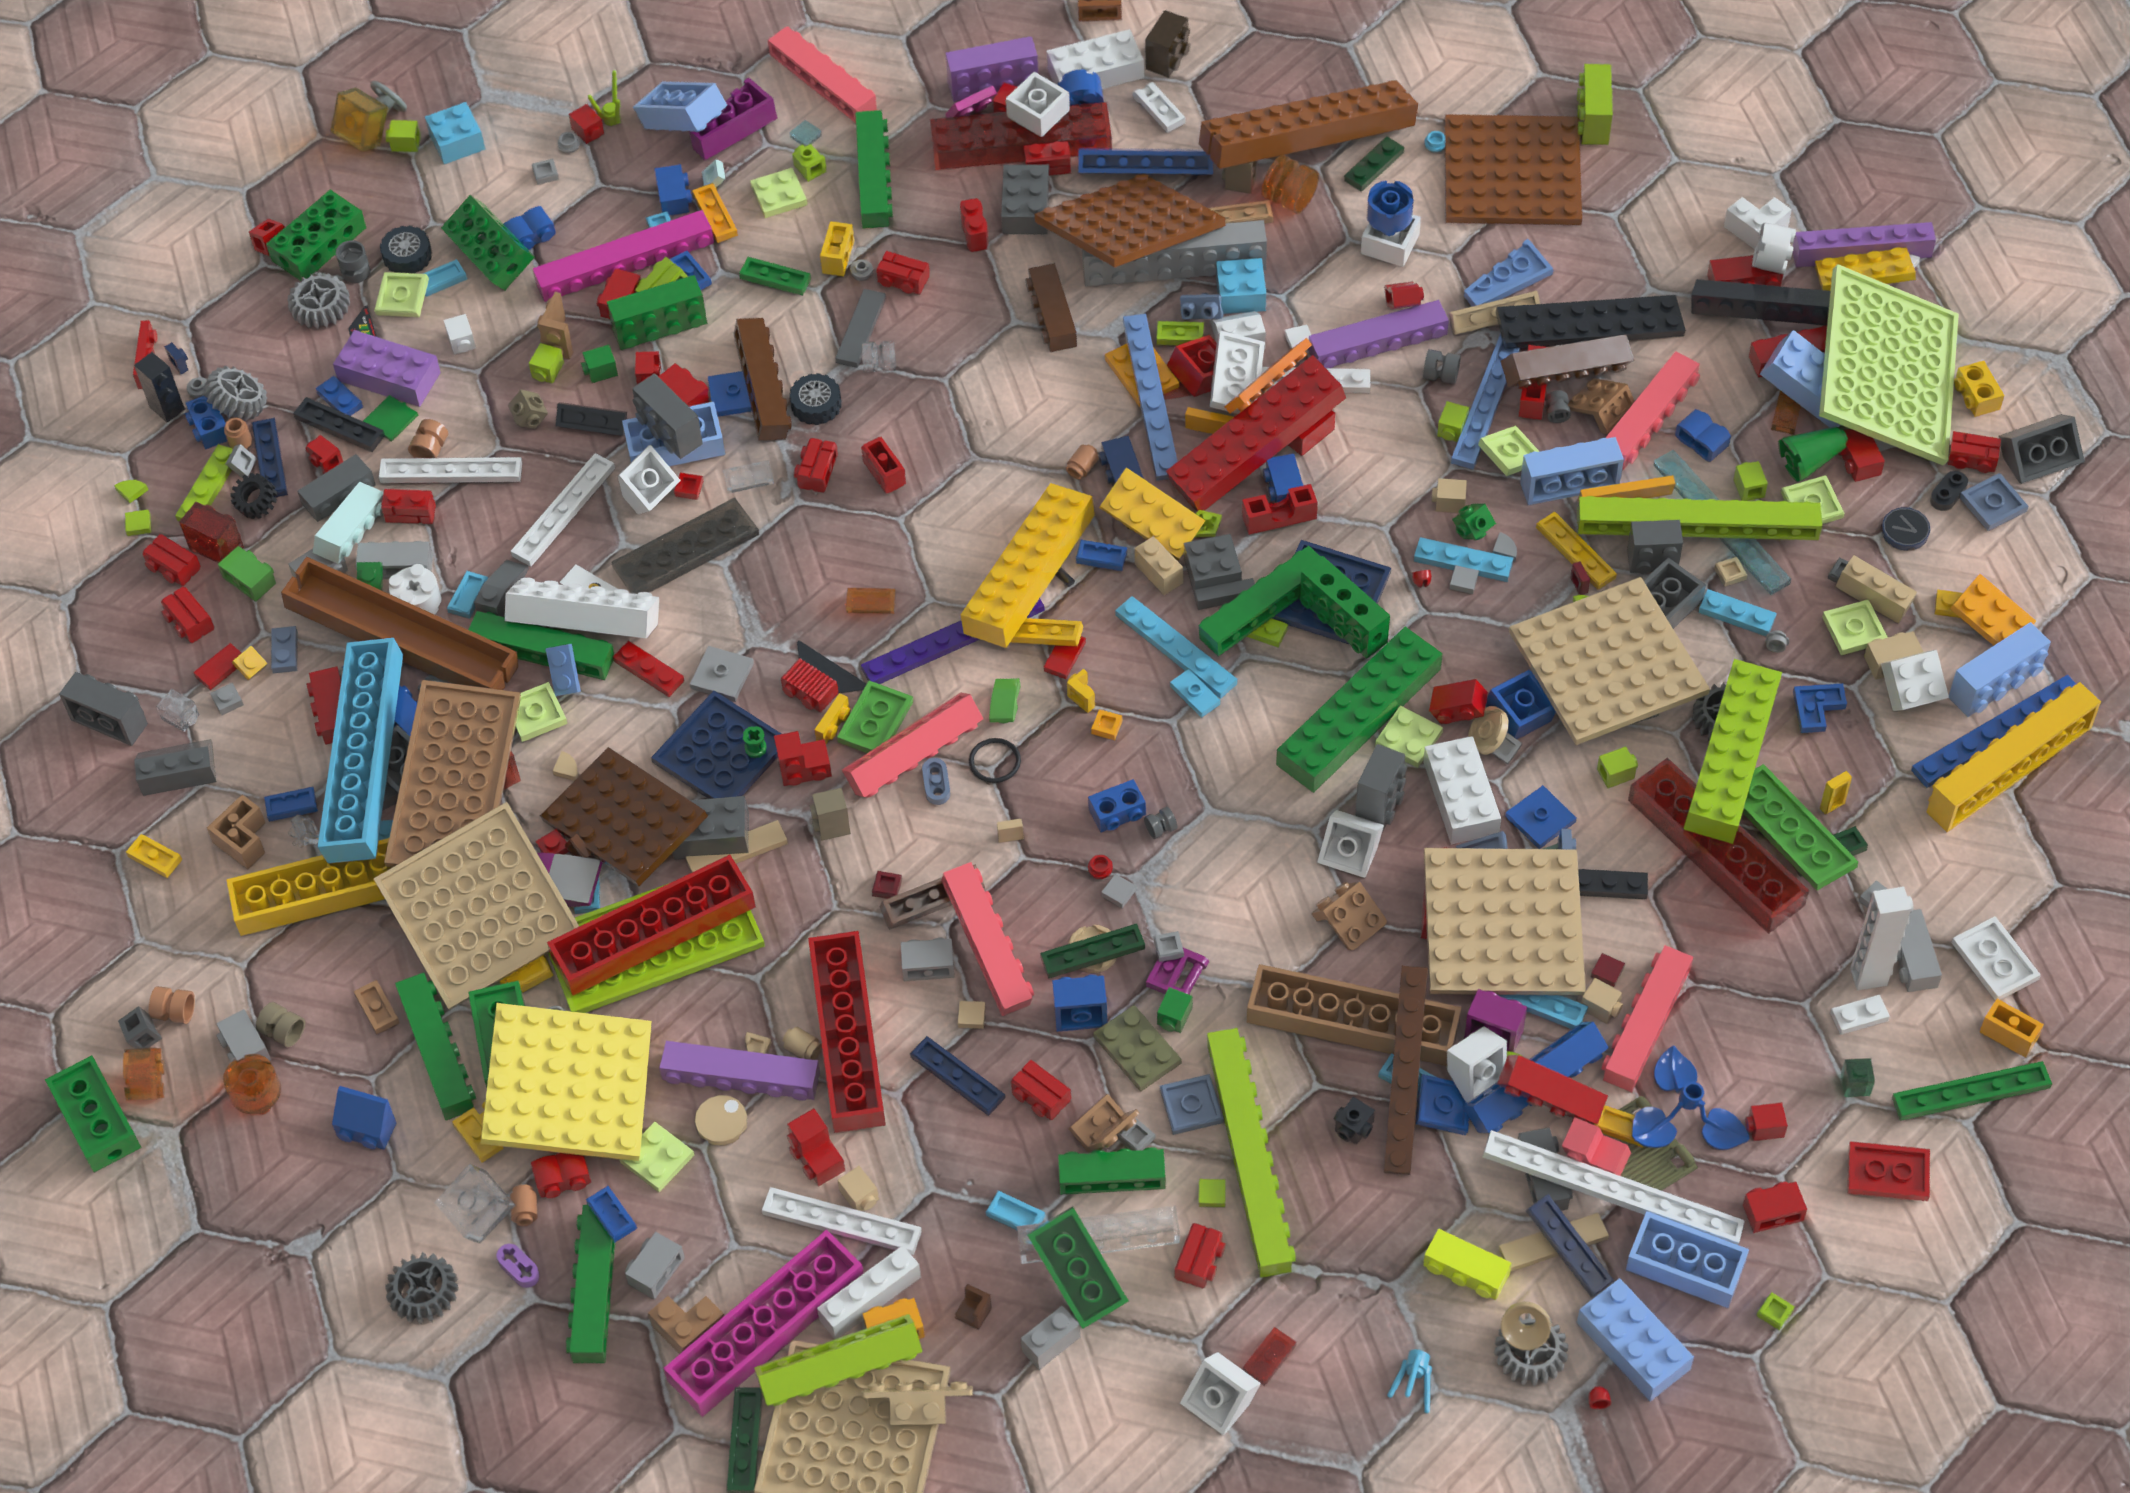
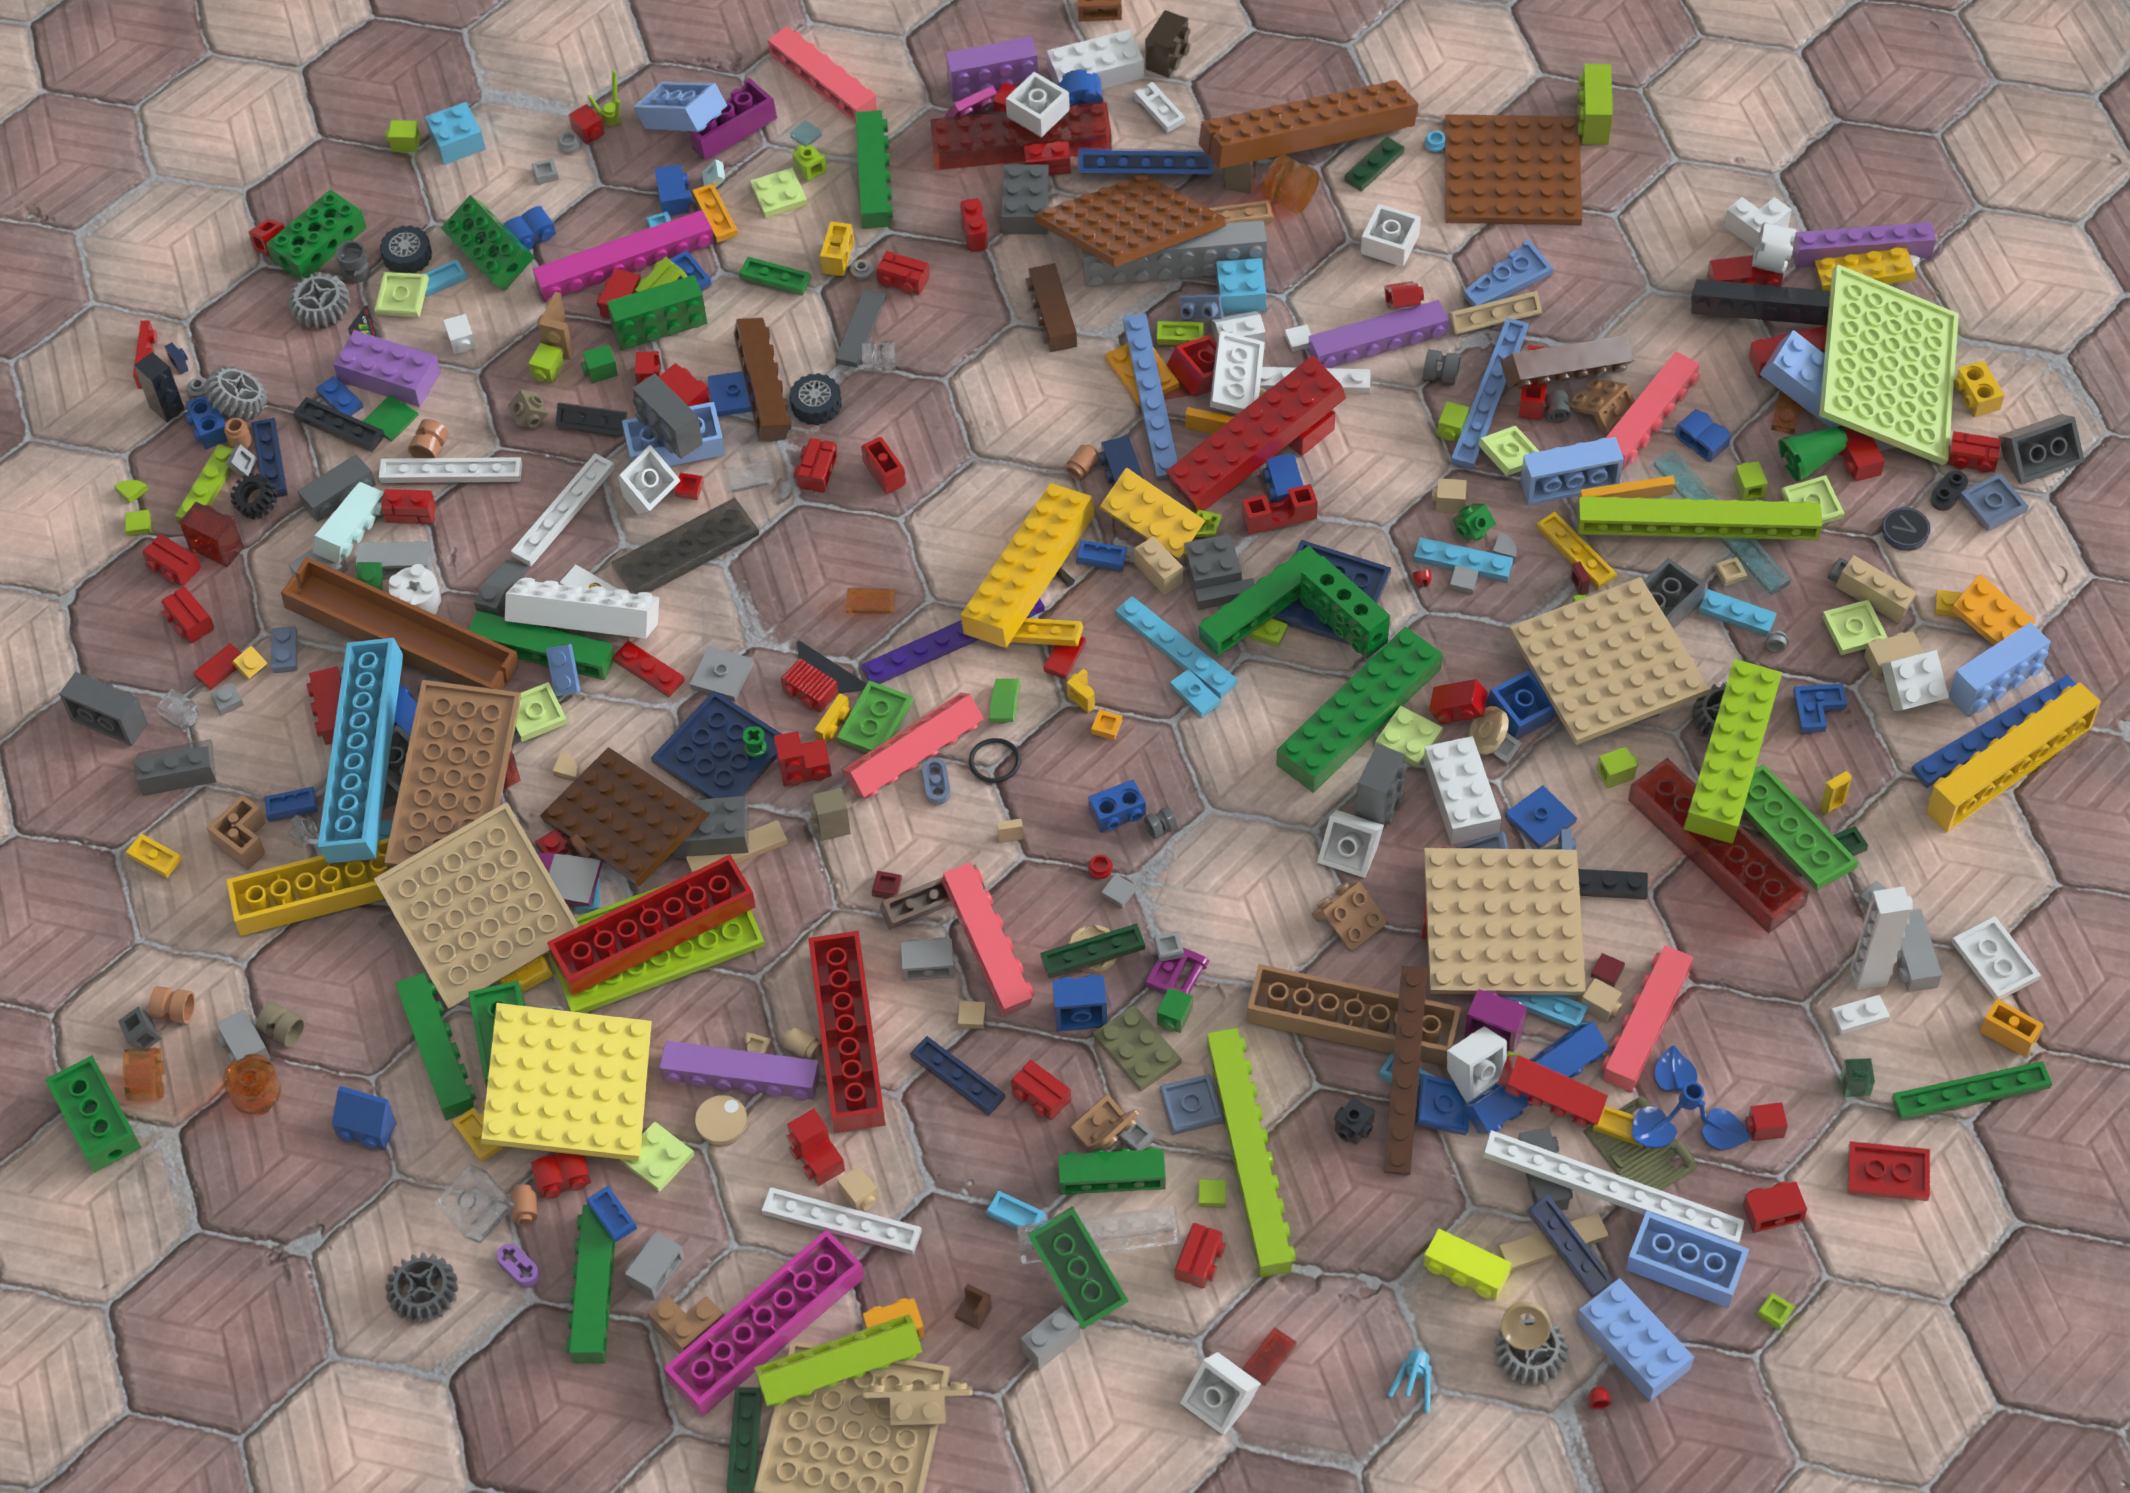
bright green brick [218,546,276,602] -> none
red brick [305,435,343,474] -> none
clear yellow piece [330,81,407,152] -> none
medium nougat plate [353,980,400,1035] -> none
medium azure tile [447,571,489,619] -> none
white brick [817,1245,921,1339] -> none
orange plate [1224,338,1312,414] -> none
blue brick [1367,181,1414,236] -> none
black plate [1495,295,1686,349] -> none
coral brick [1562,1118,1631,1176] -> none
dark grey brick [1627,520,1683,574] -> none

